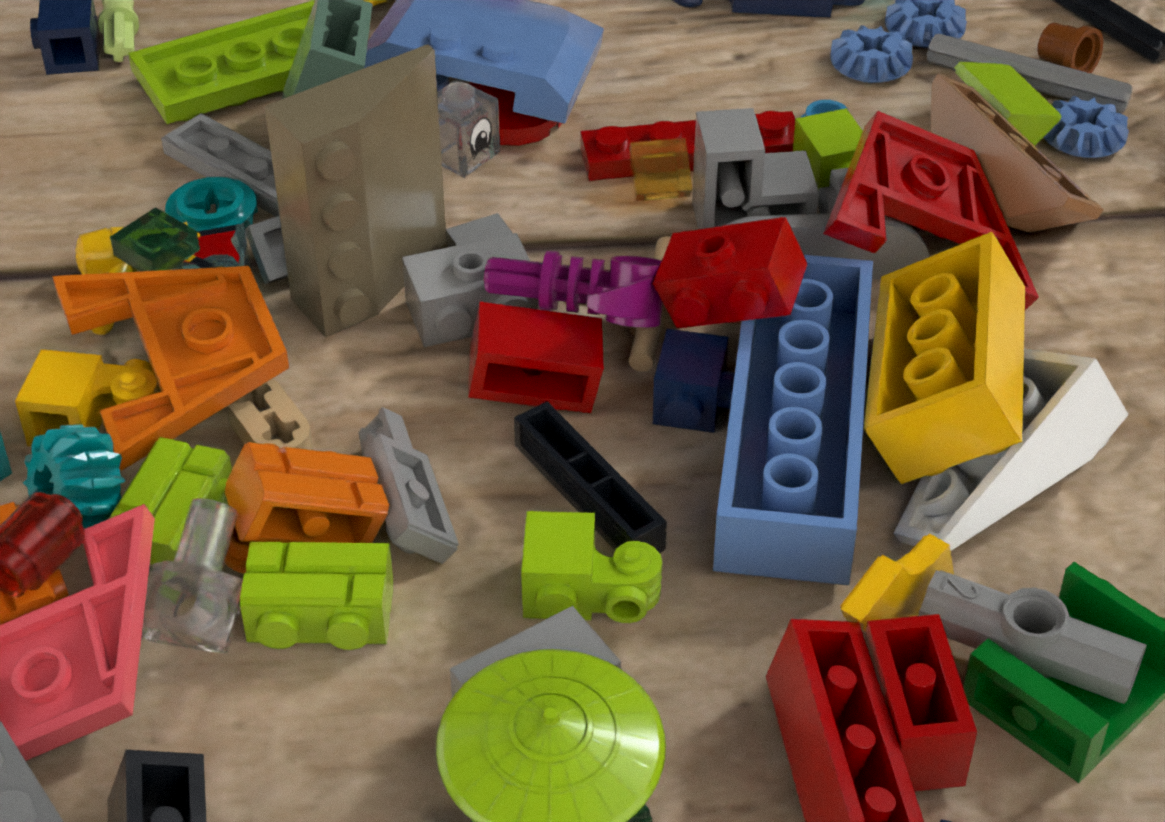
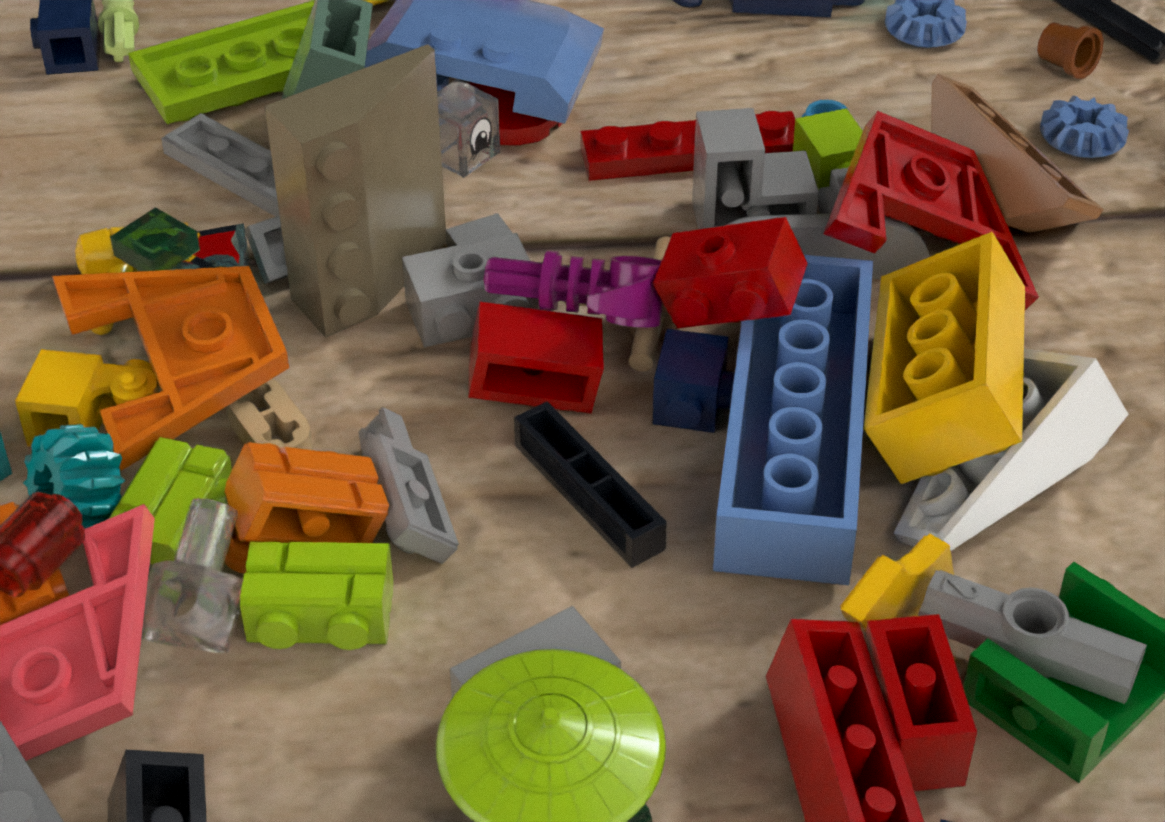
teal gear [165,177,258,238] -> none
lime brick [521,511,662,623] -> none
clear yellow tile [629,138,693,202] -> none
medium blue gear [830,25,913,83] -> none
light grey axle [927,34,1132,114] -> none
lime slope [954,62,1061,146] -> none

